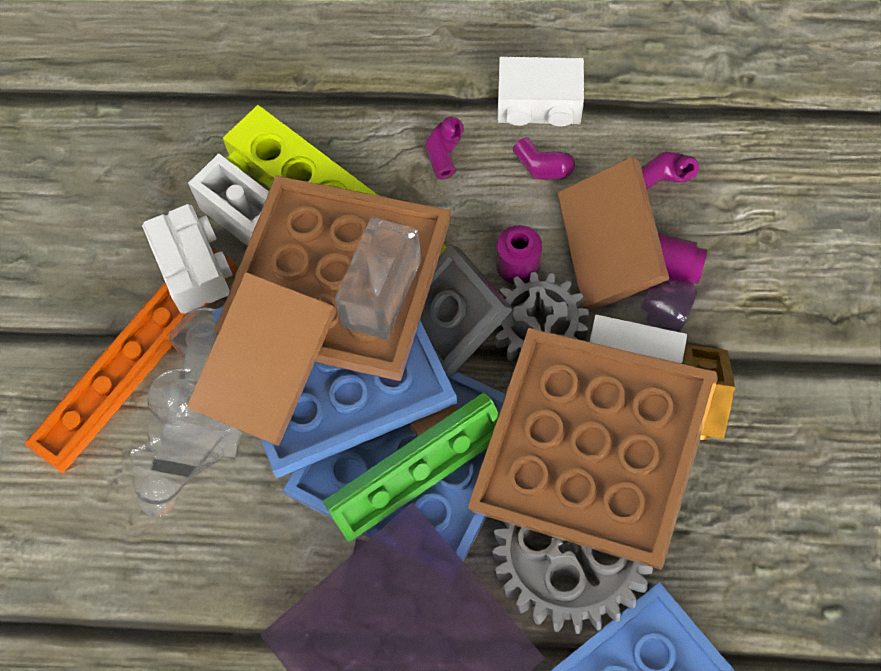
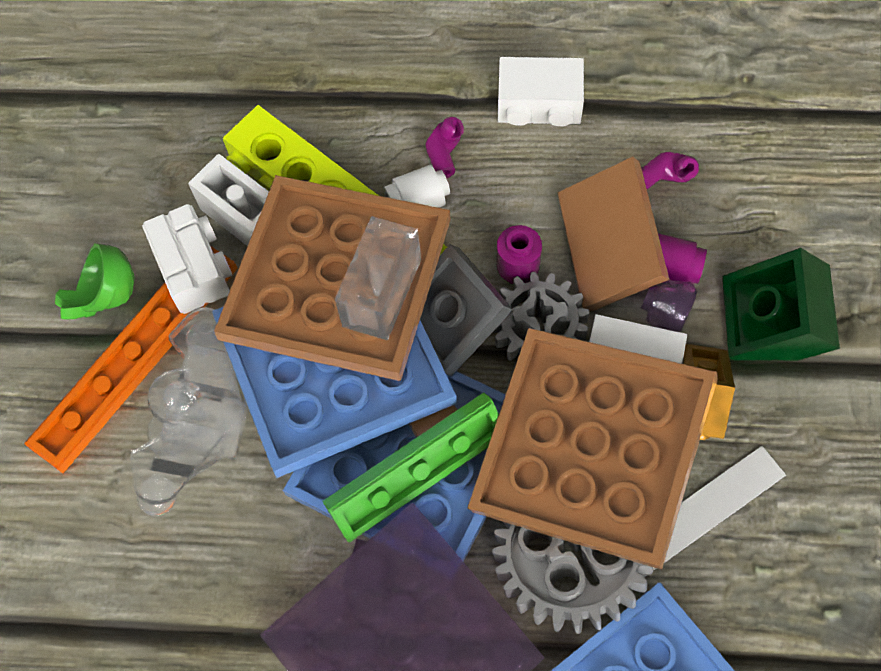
medium nougat tile [186,272,337,446] -> none
magenta arm [513,137,575,180] -> none
none -> bright green piece [55,243,135,320]
none -> white brick [383,165,450,208]
none -> white sticker [640,446,786,577]
none -> dark green slope [722,248,840,361]

